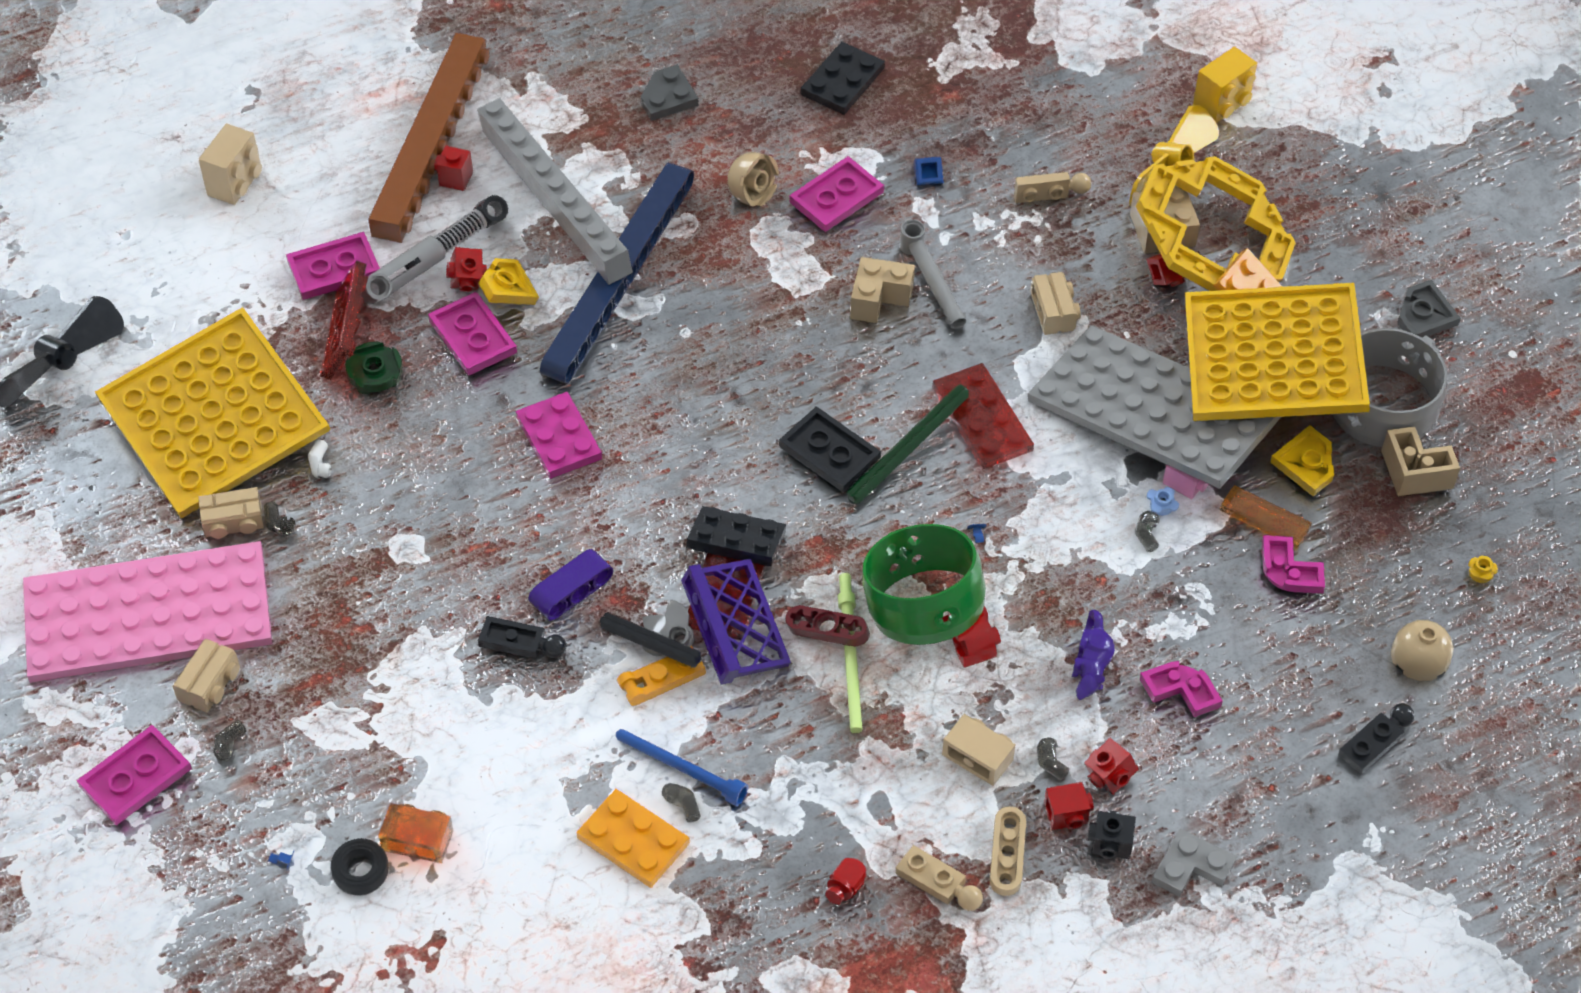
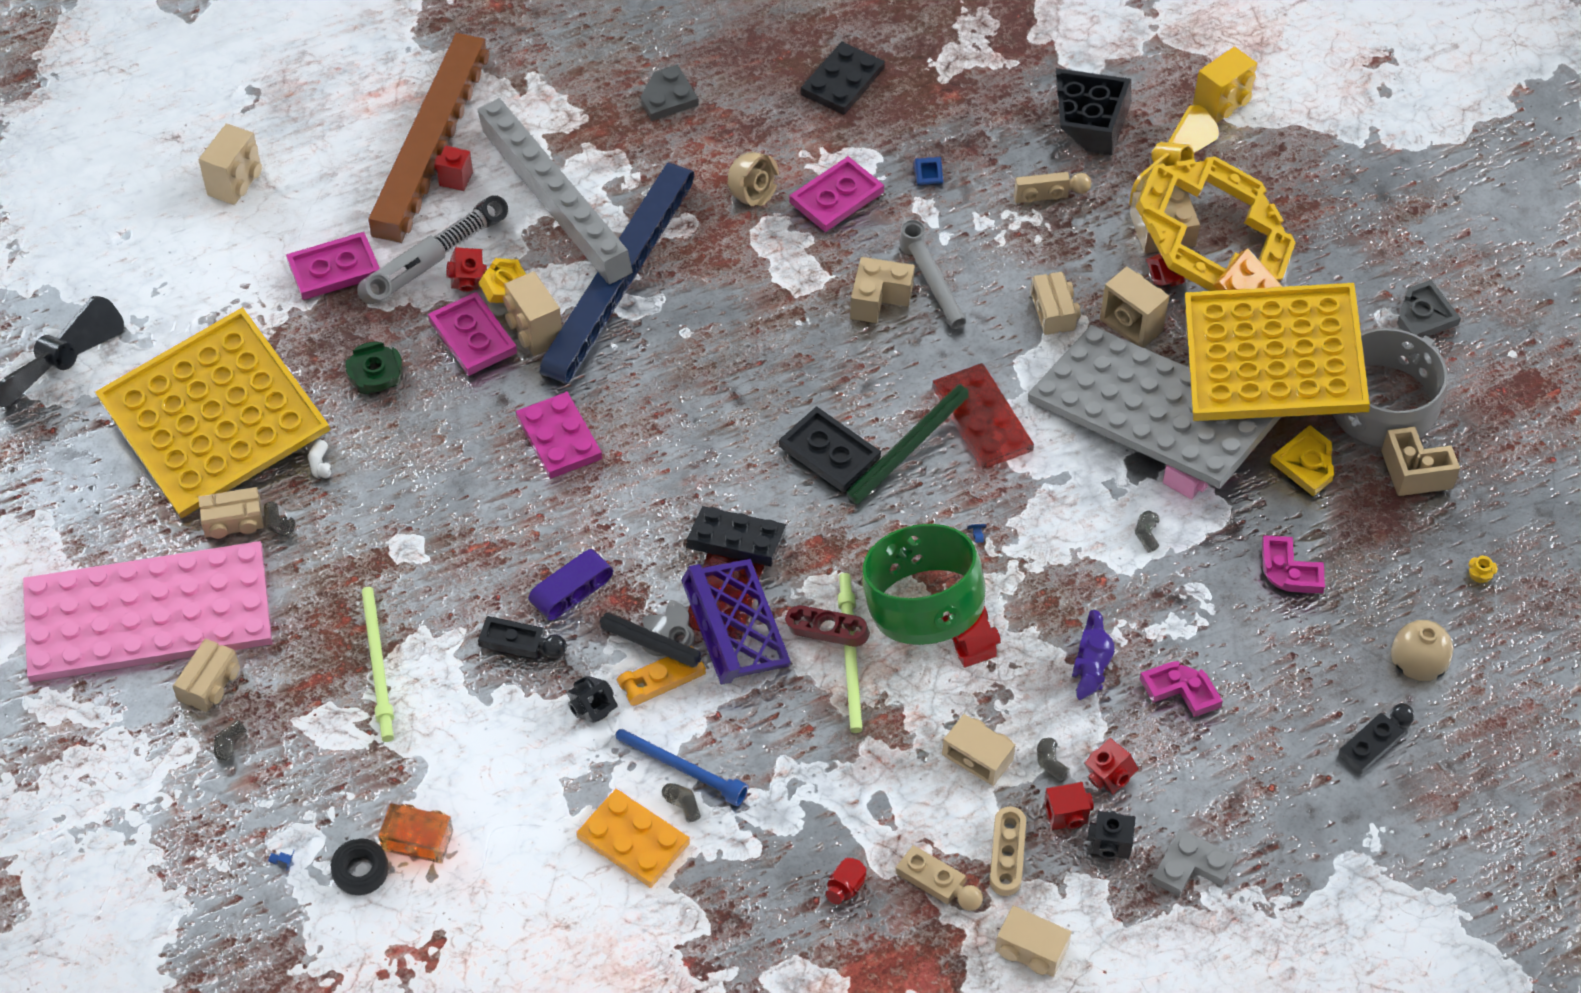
dark pink plate [76,724,192,826] -> none
clear red plate [320,260,368,380] -> none
light blue plate [1147,487,1179,516] -> none
clear orange tile [1220,485,1312,548] -> none
none -> yellowish green bar [362,587,394,742]
none -> tan brick [503,271,562,356]
none -> black brick [566,676,618,722]
none -> tan brick [995,905,1072,977]
none -> black wedge [1055,68,1132,155]
none -> tan brick [1100,266,1169,348]

